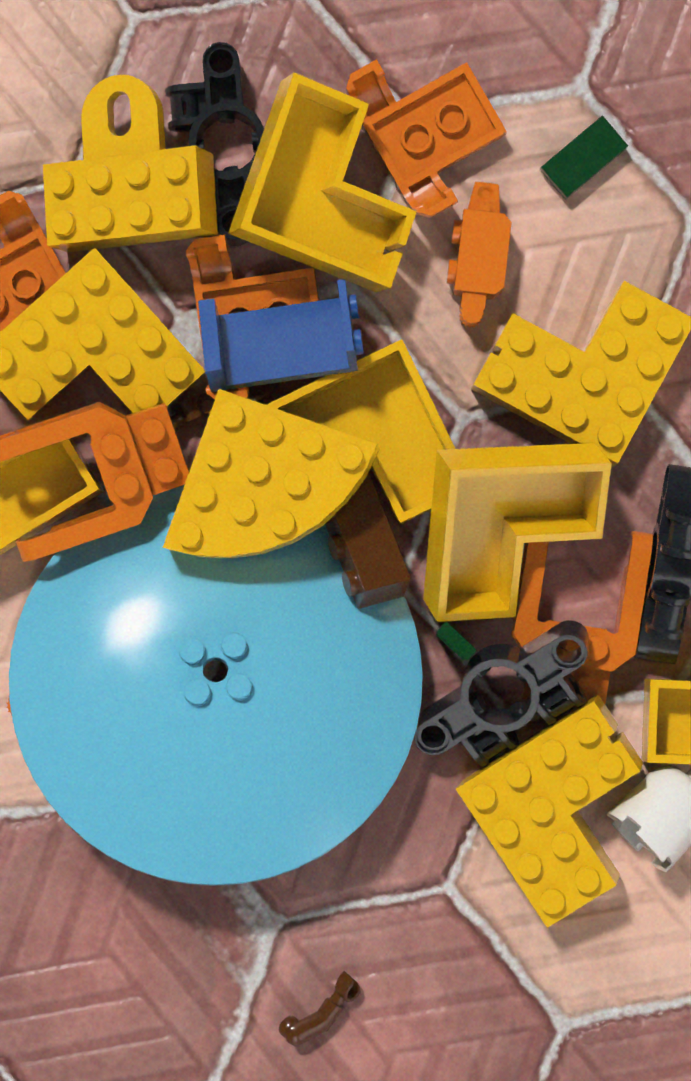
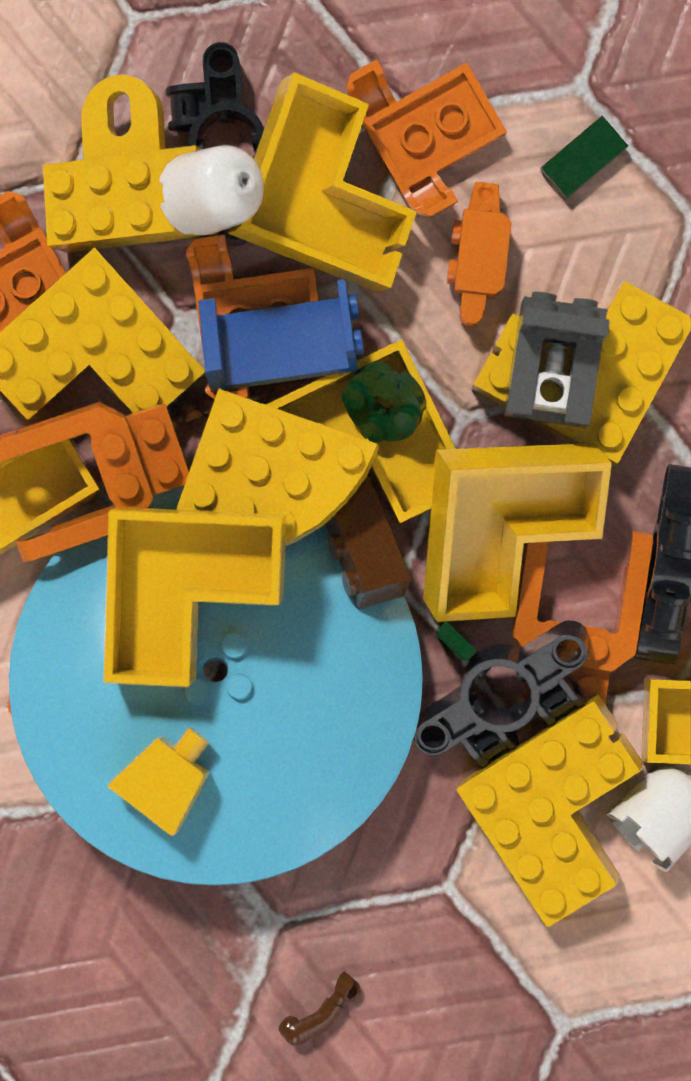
none -> yellow piece [104,507,287,687]
none -> yellow torso [107,727,210,836]
none -> white cylinder [159,145,264,236]
none -> dark green plate [342,362,426,443]
none -> dark grey brick [504,292,610,429]

